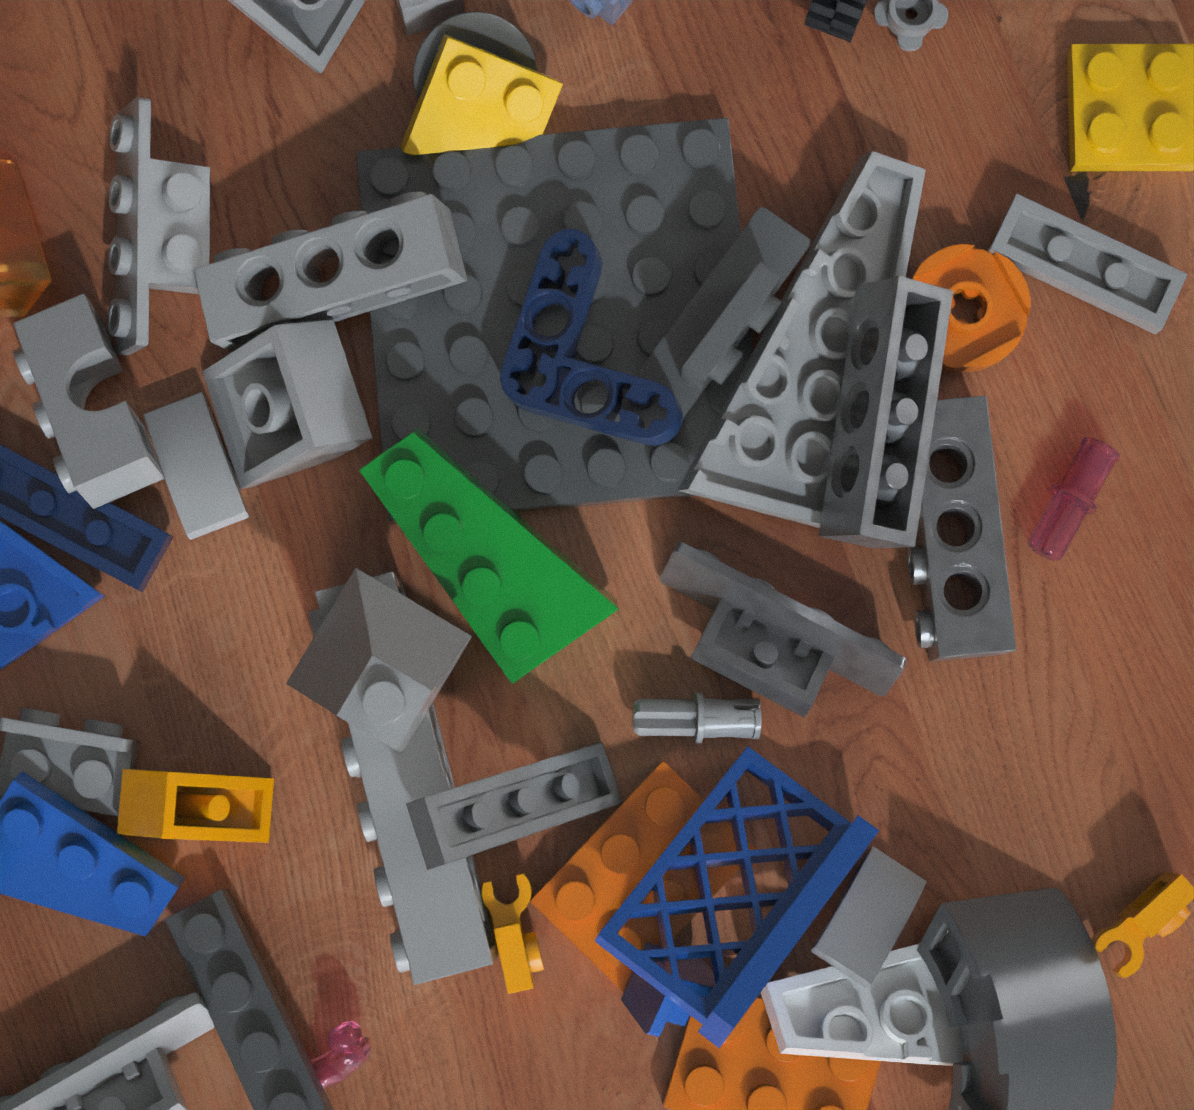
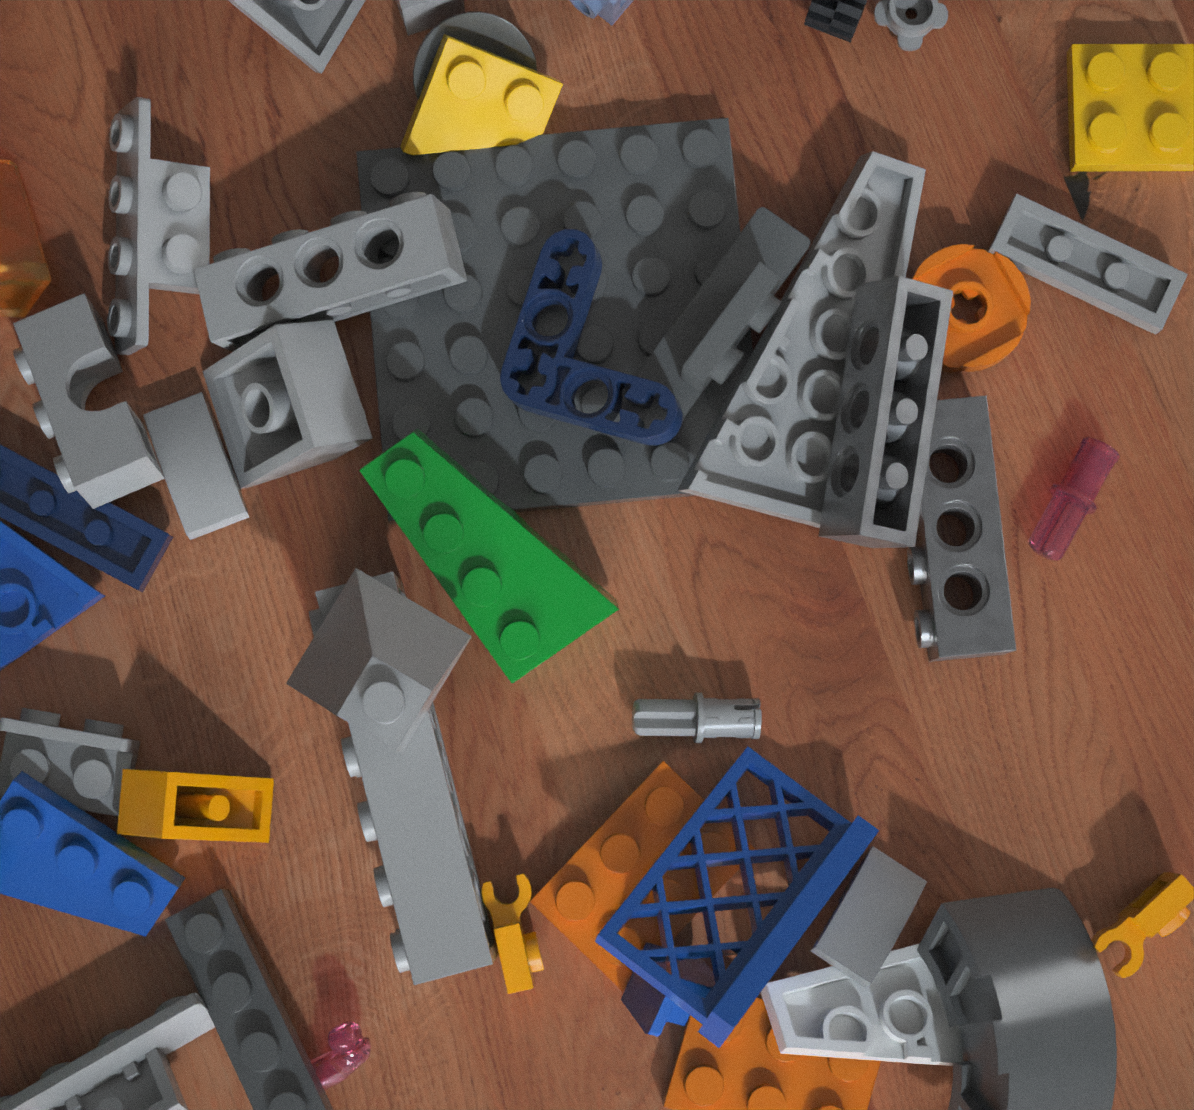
dark grey plate [406,742,623,870] -> none
flat silver bracket [660,542,907,718] -> none

